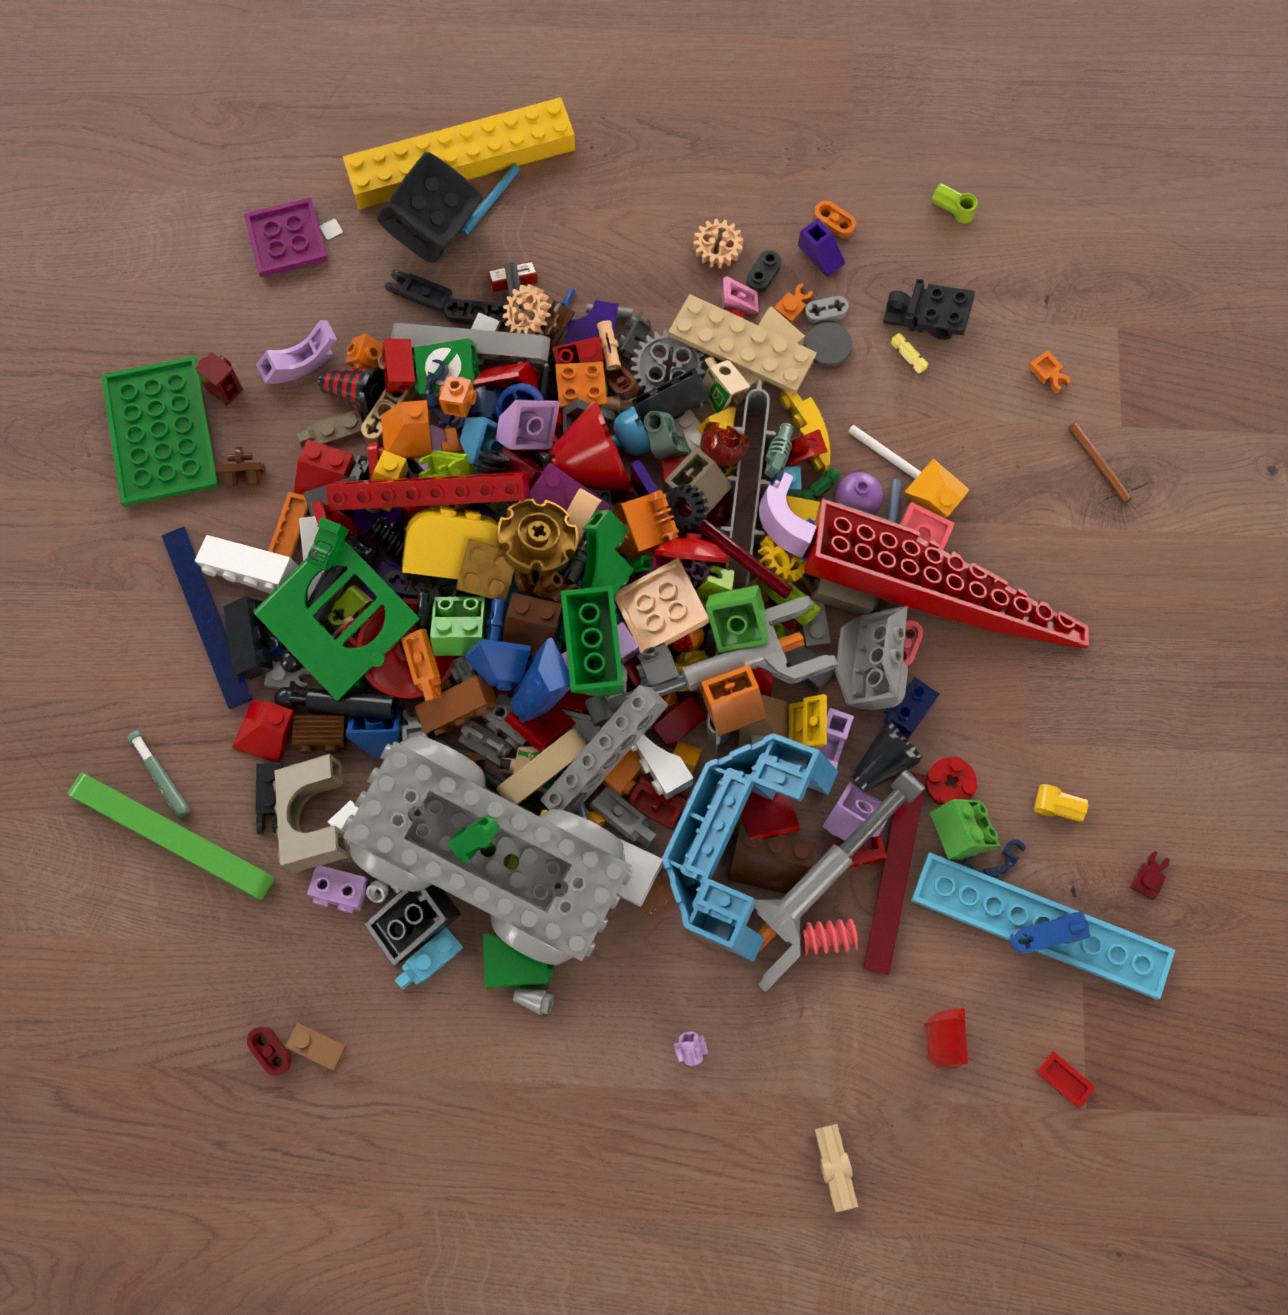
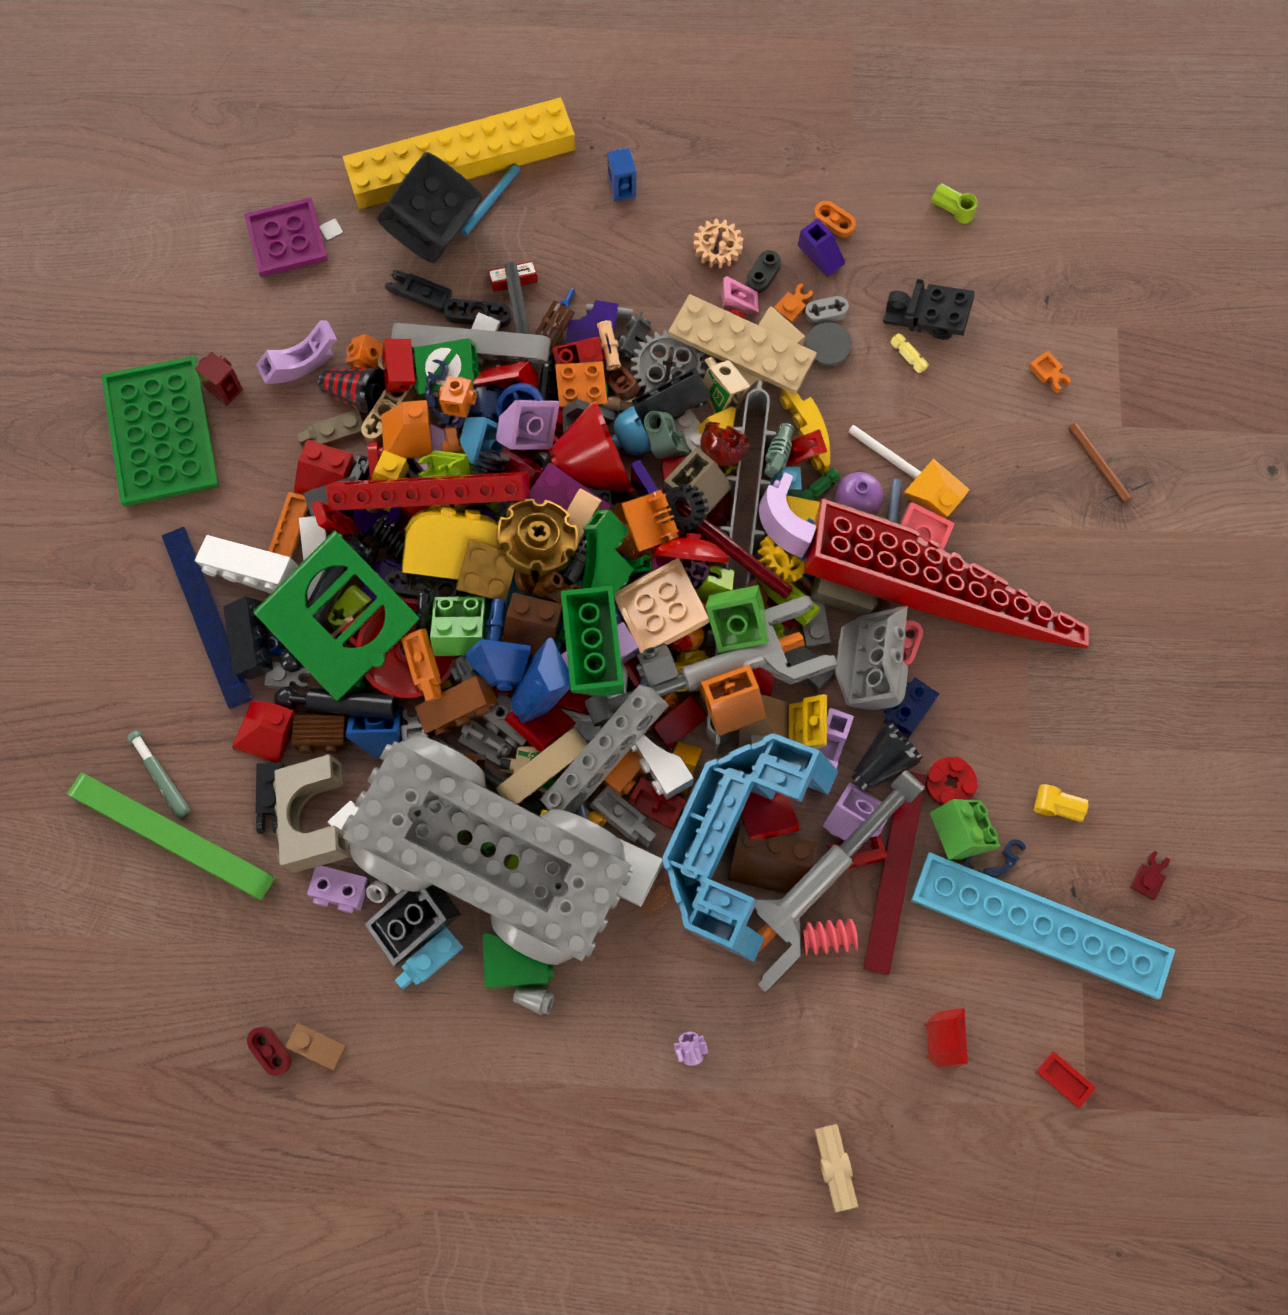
reddish brown hips [216,446,265,486] -> none
green leg [307,517,349,570] -> none
green leg [447,816,500,864] -> none
light nougat gear [503,284,551,334] -> none
blue piece [1009,911,1091,953] -> none
none -> blue brick [607,148,636,201]

